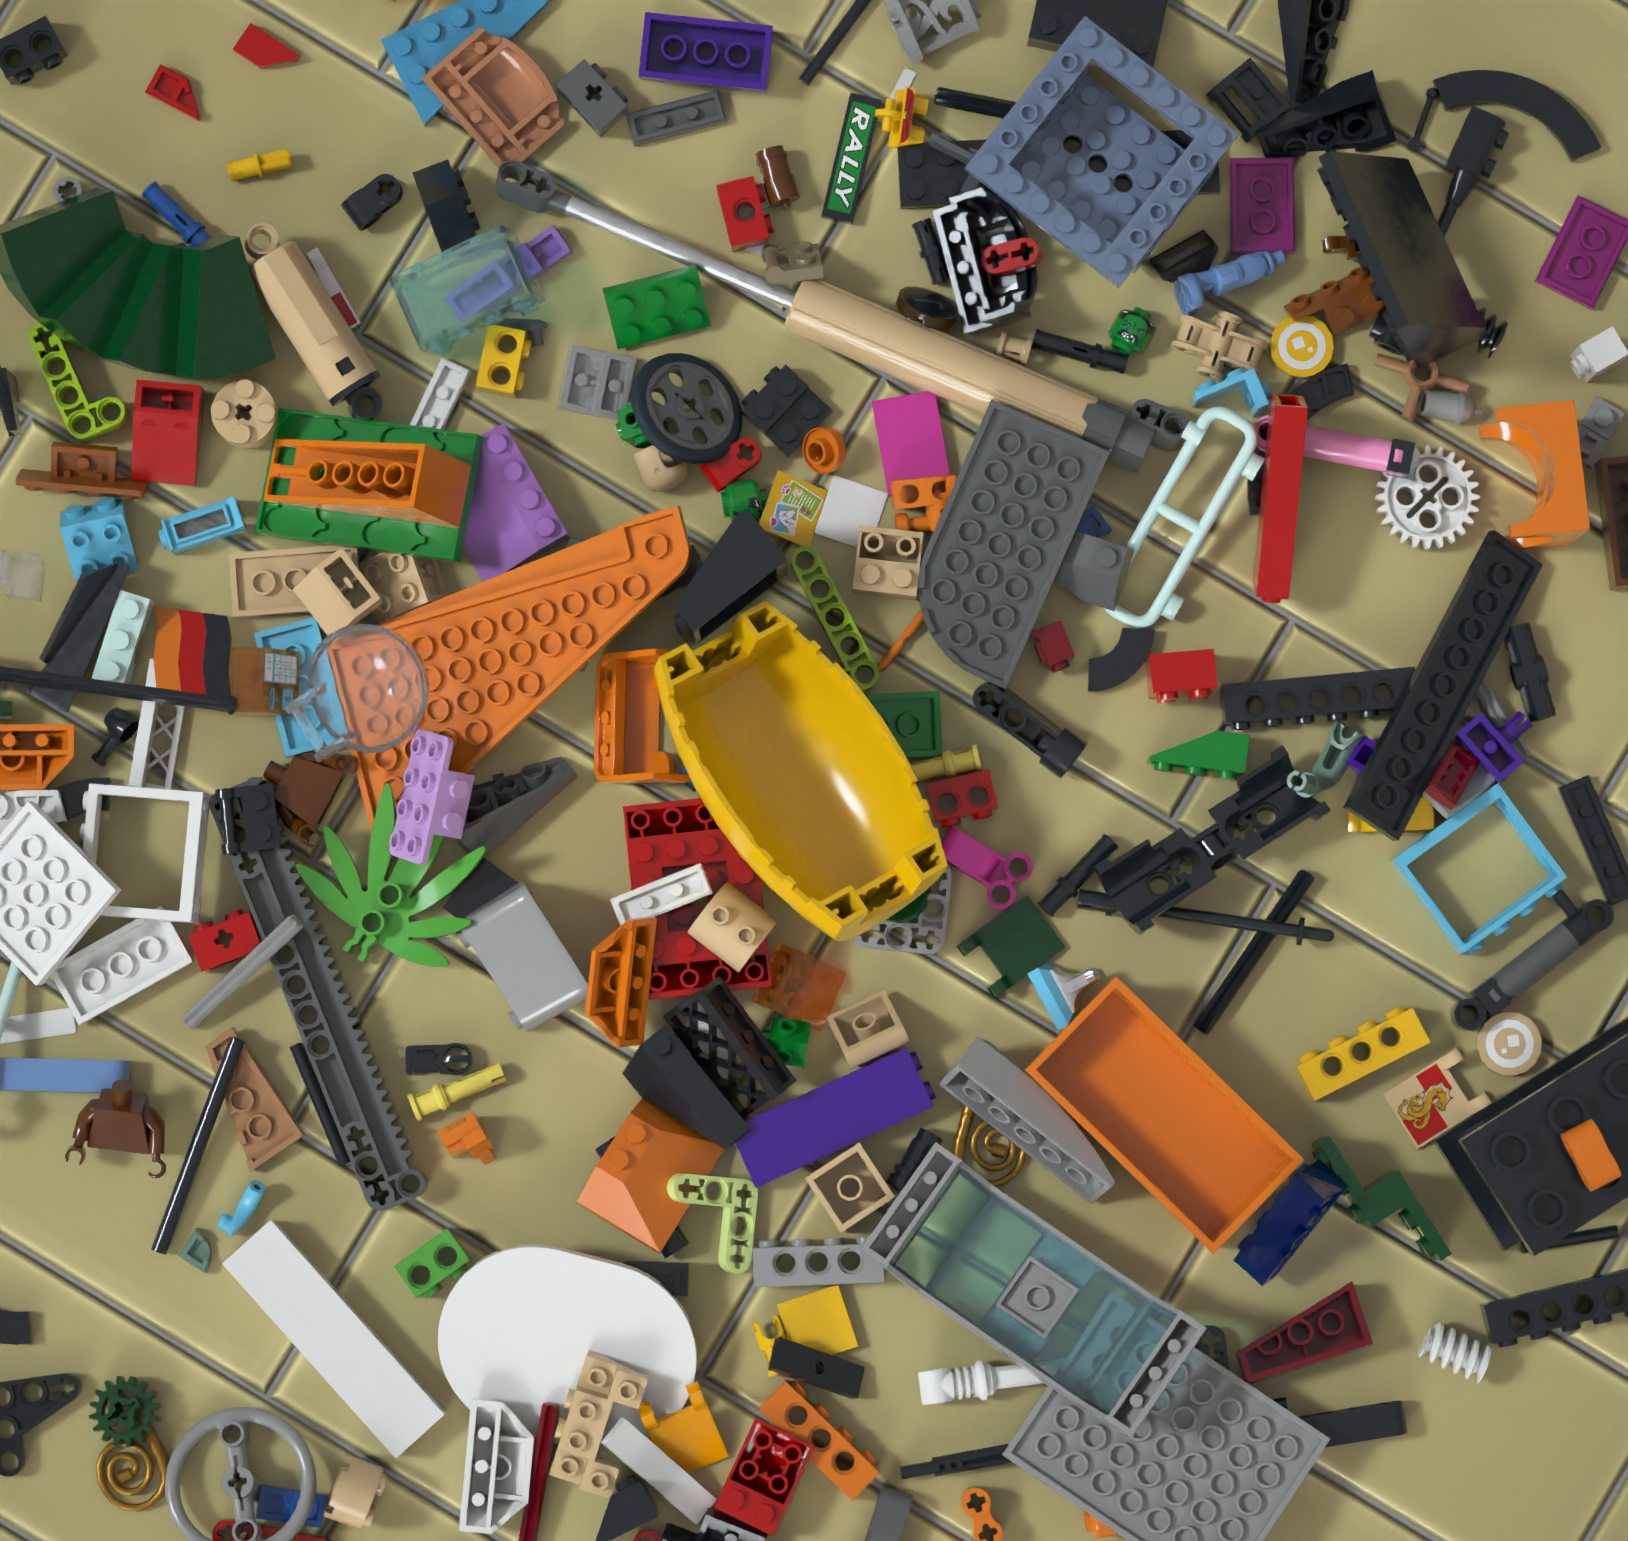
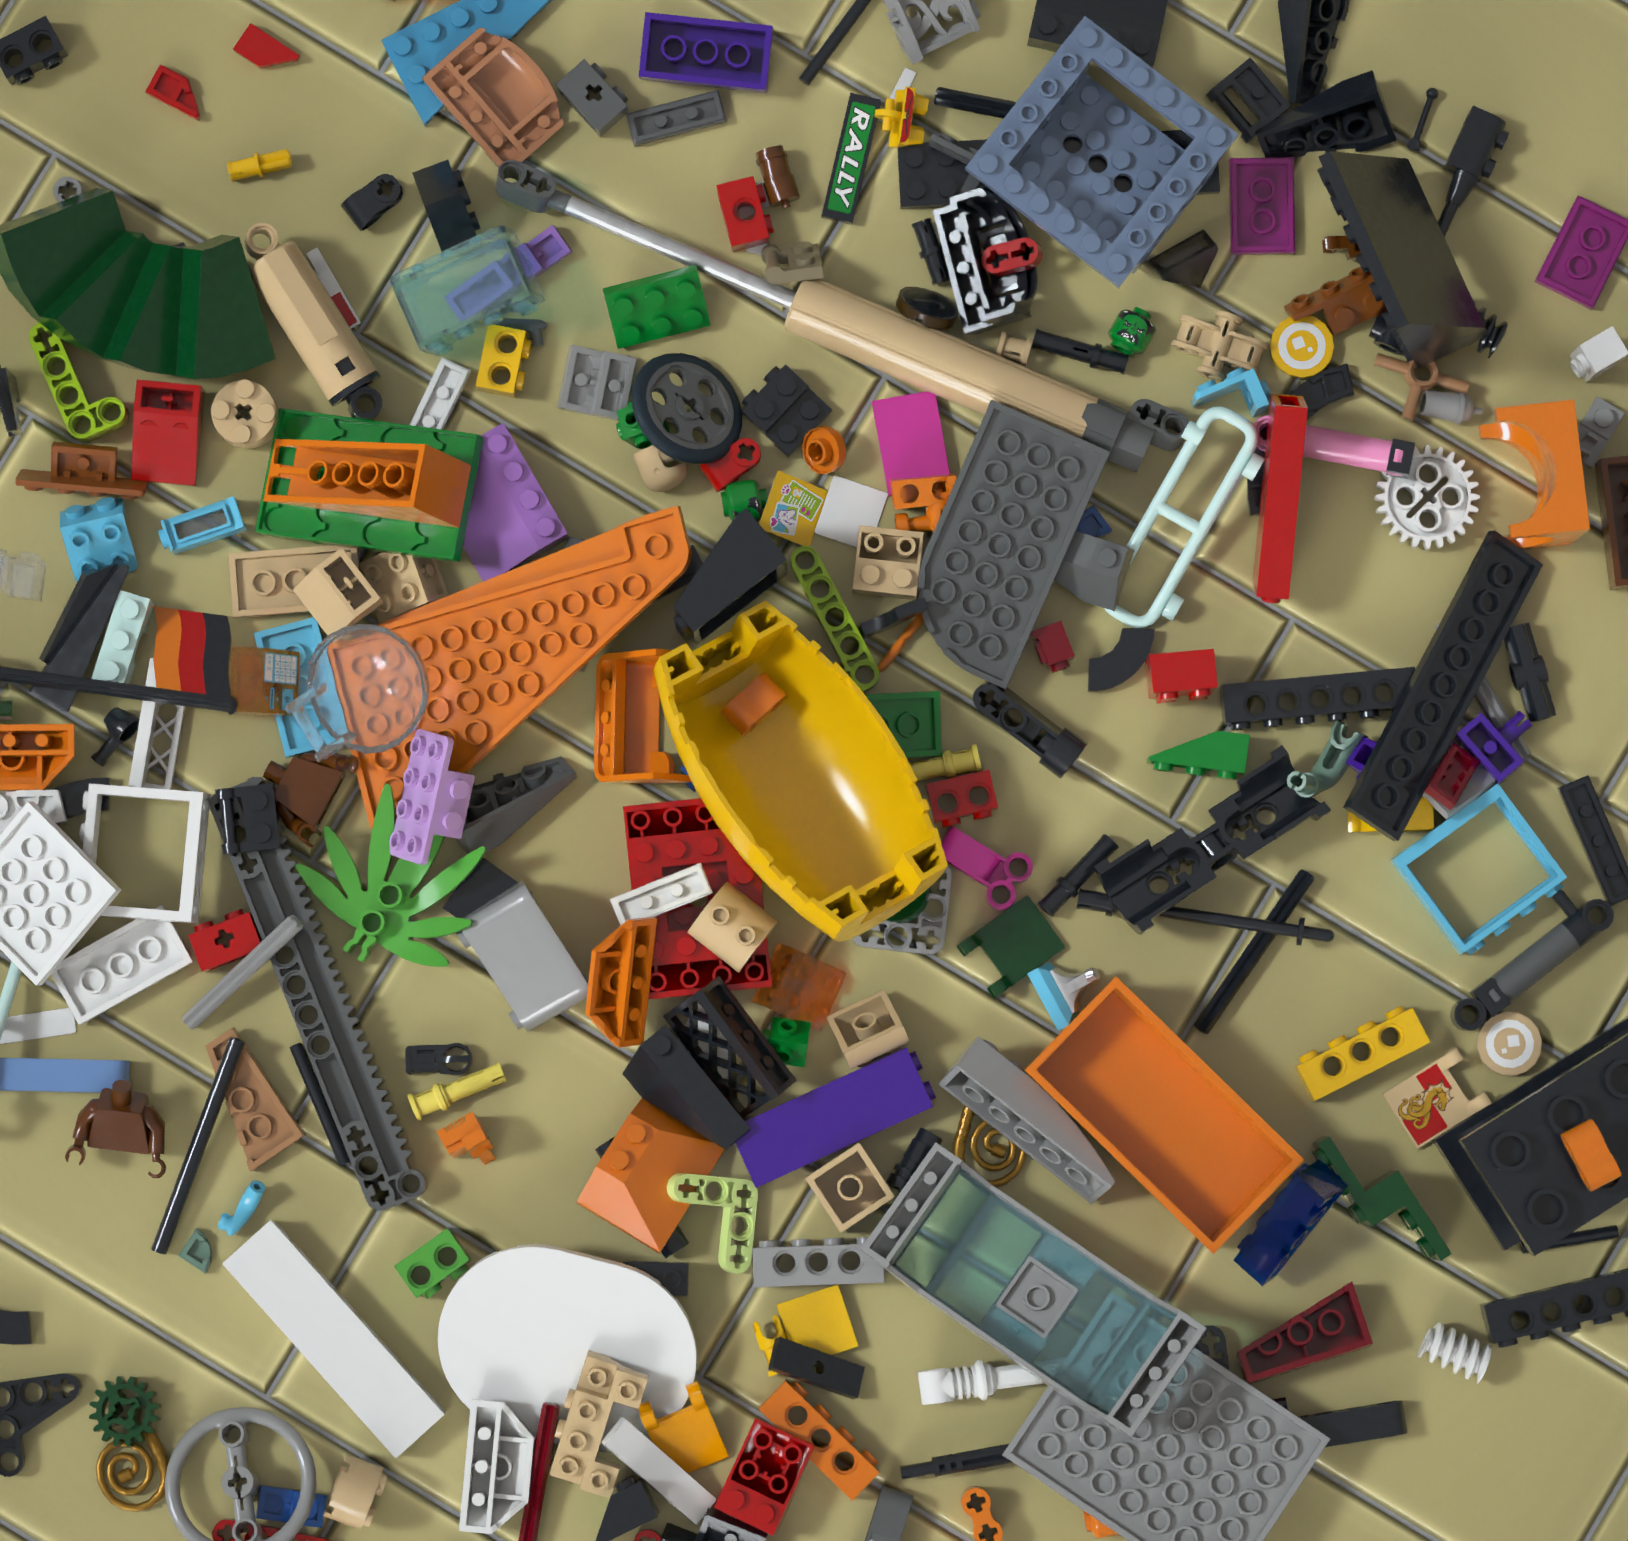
blue pin [142,181,212,245] -> none
medium blue piece [1174,250,1285,316] -> none
black tile [1433,70,1601,162] -> none
none -> orange axle [720,672,787,736]
none -> black tile [858,597,928,639]

